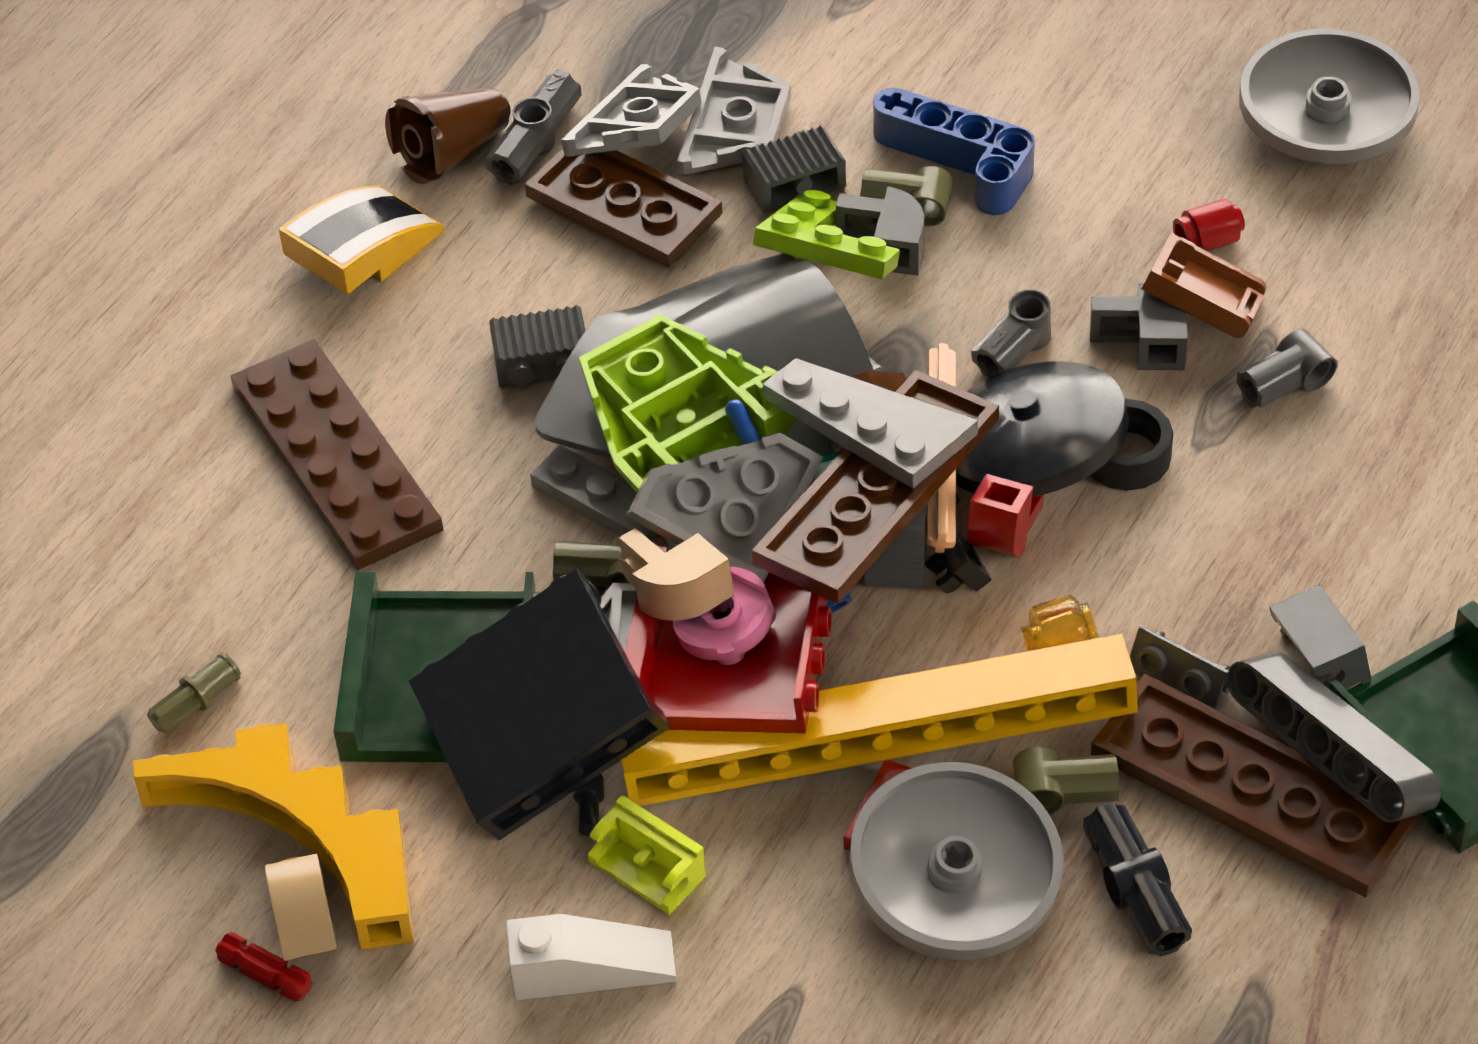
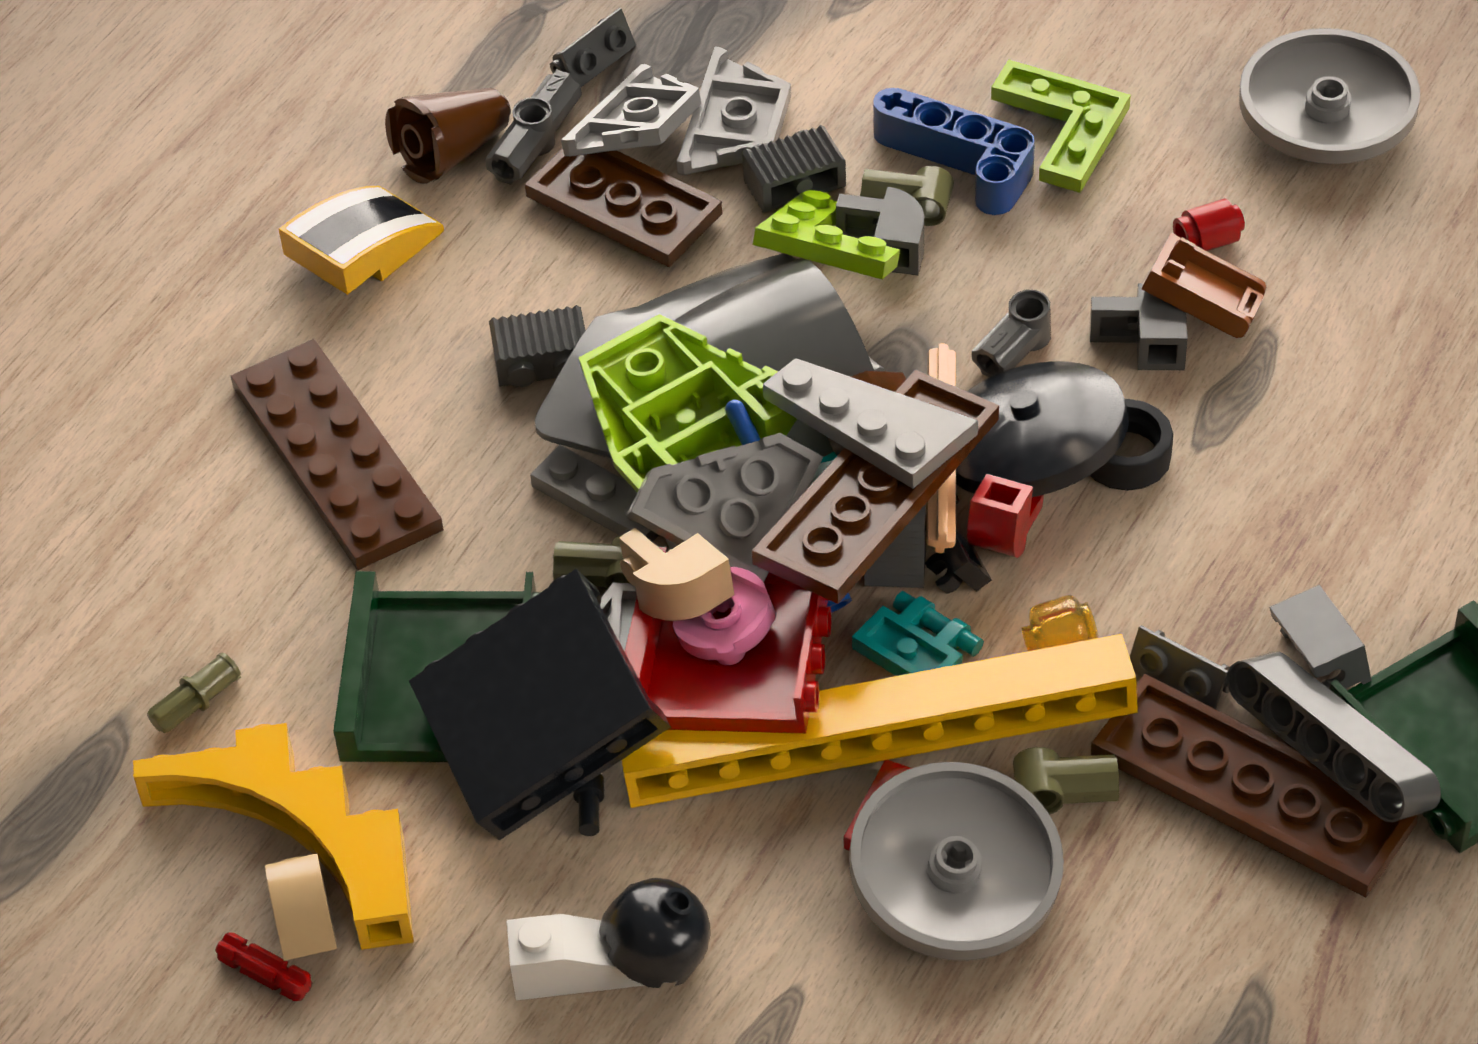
neon yellow hinge [588,795,706,916] -> none
black piece [1083,801,1192,957] -> none
dark grey piece [1236,329,1338,408] -> none
none -> dark grey hinge [550,8,636,87]
none -> black cylinder [599,878,711,988]
none -> teal plate [852,591,984,676]
none -> lime plate [991,59,1131,193]

